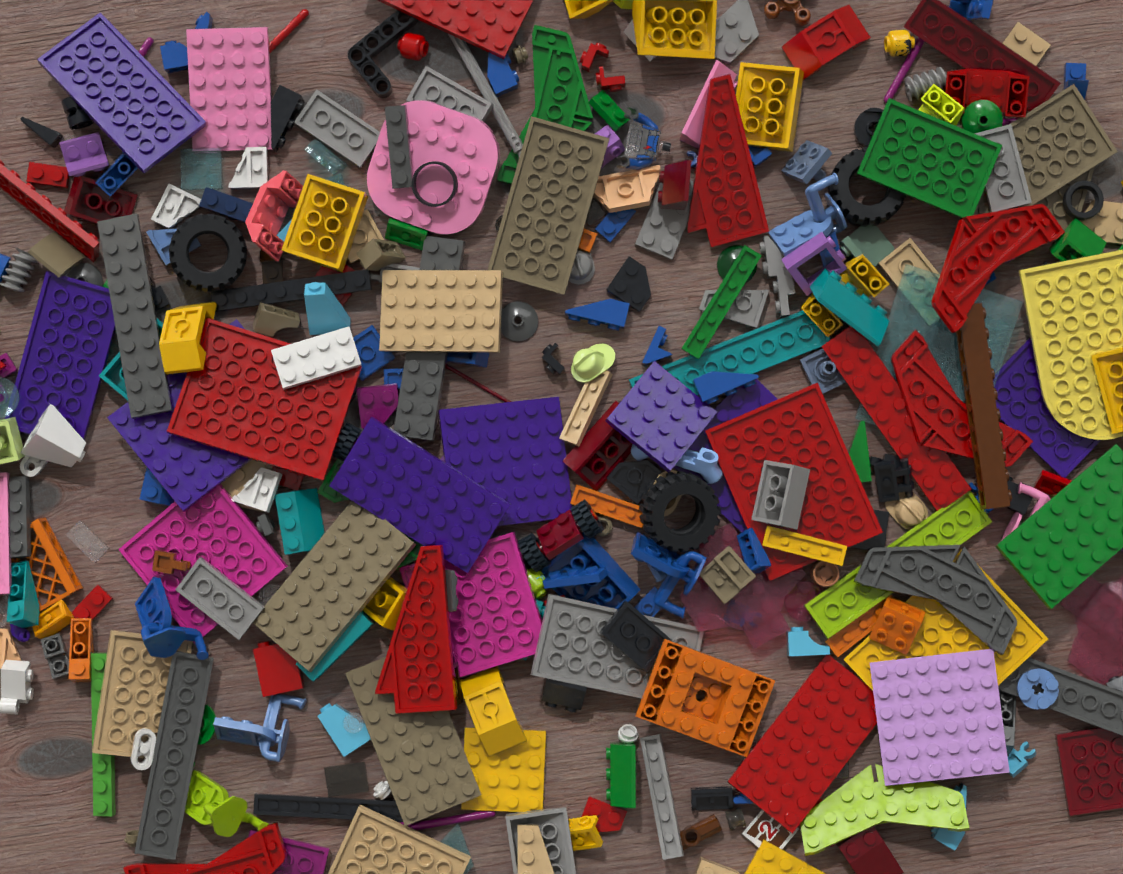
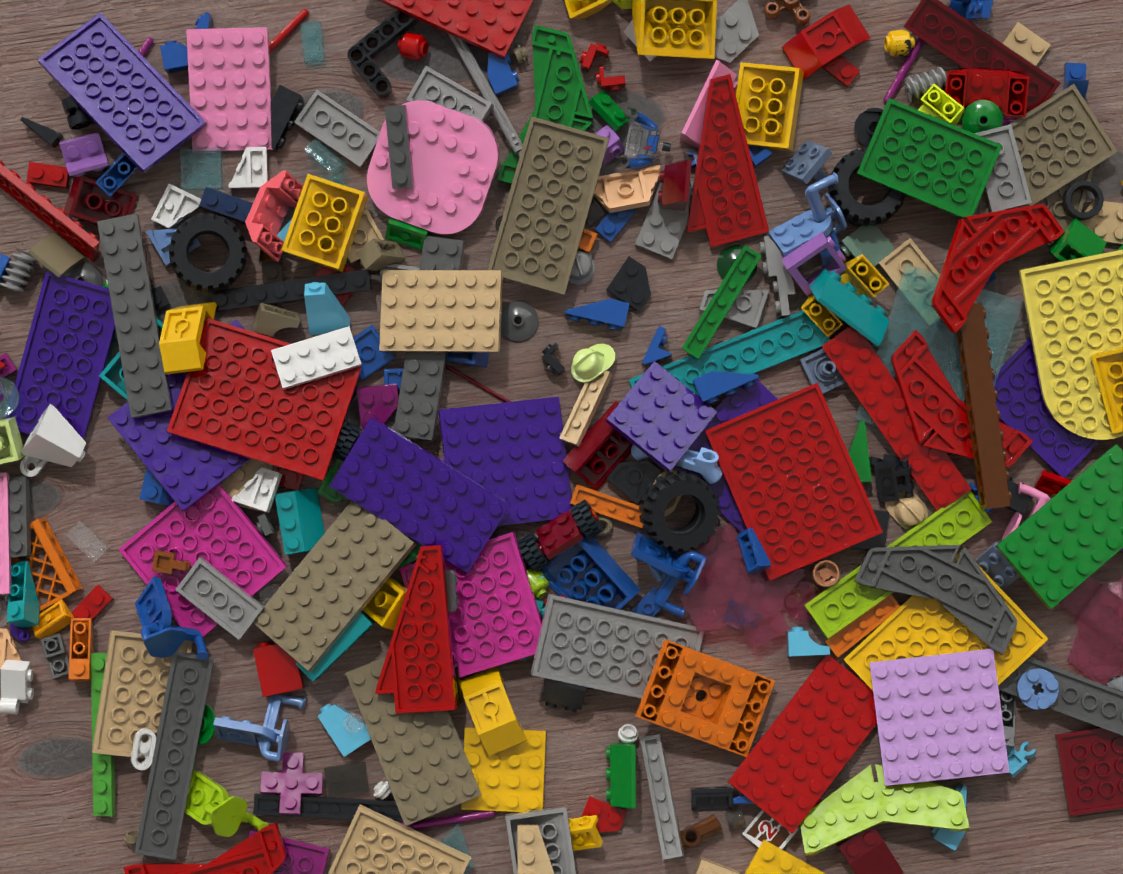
black tyre [412,161,458,207] -> none
blue plate [543,566,607,589] -> none
black plate [599,601,672,672] -> none
dark tan slope [699,546,756,605] -> none
light grey slope [751,460,810,529] -> none
yellow plate [762,526,847,566] -> none
orange bracket [869,595,925,655] -> none
none -> magenta plate [260,752,323,815]
none -> clear light blue plate [300,21,325,64]
none -> red plate [821,55,860,87]
none -> sand blue plate [974,542,1020,590]

